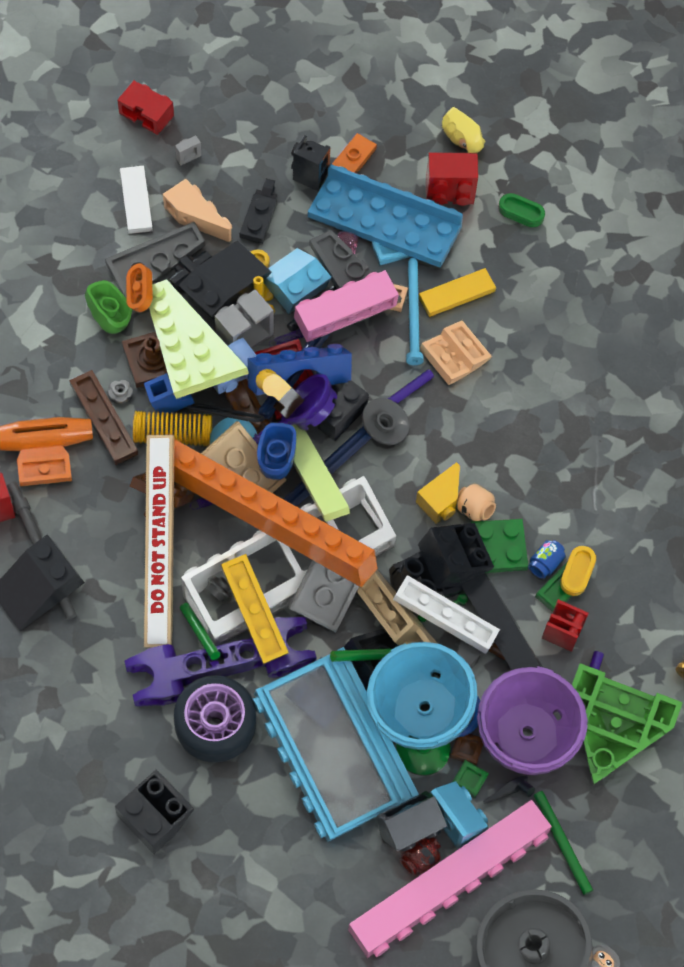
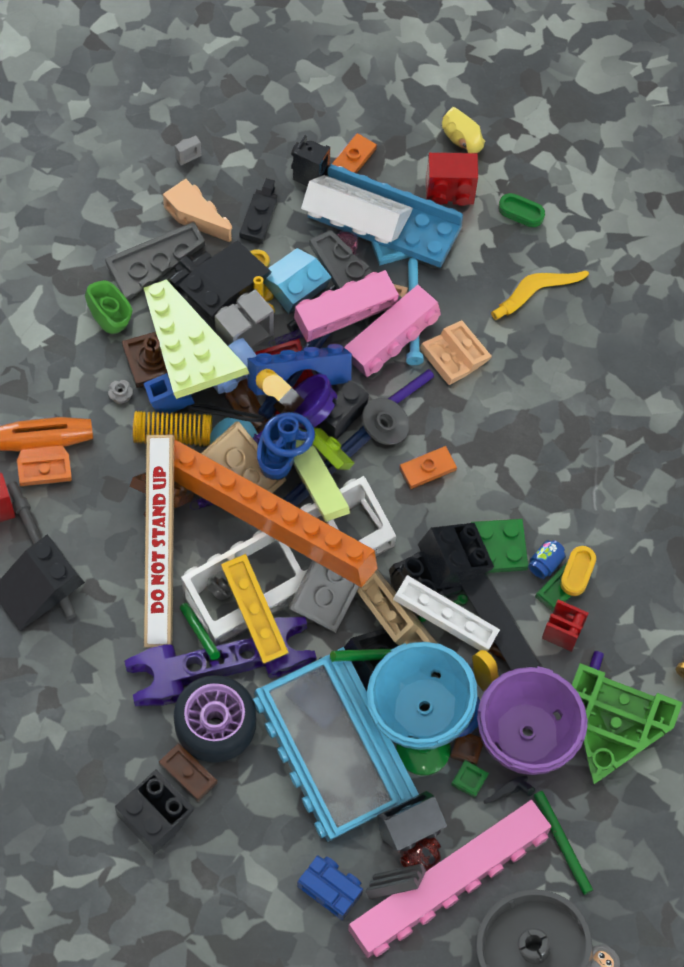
reddish brown plate [69,370,138,465] -> none
red brick [117,80,174,135] -> none
white tile [120,166,153,234] -> none
orange plate [126,263,153,312] -> none
yellow slope [416,462,460,524] -> none
yellow tile [419,268,496,317] -> none
medium azure slope [430,781,488,850] -> none
light nougat head [457,484,496,522] -> none
none -> reddish brown plate [159,743,217,802]
none -> blue piece [263,412,315,457]
none -> blue brick [297,855,363,920]
none -> white slope [301,175,413,244]
none -> lime plate [313,428,355,470]
none -> bright pink brick [344,285,441,378]
none -> dark grey tile [365,864,426,899]
none -> orange plate [399,446,457,490]
none -> yellow tile [472,650,499,691]
none -> yellow piece [491,270,589,320]

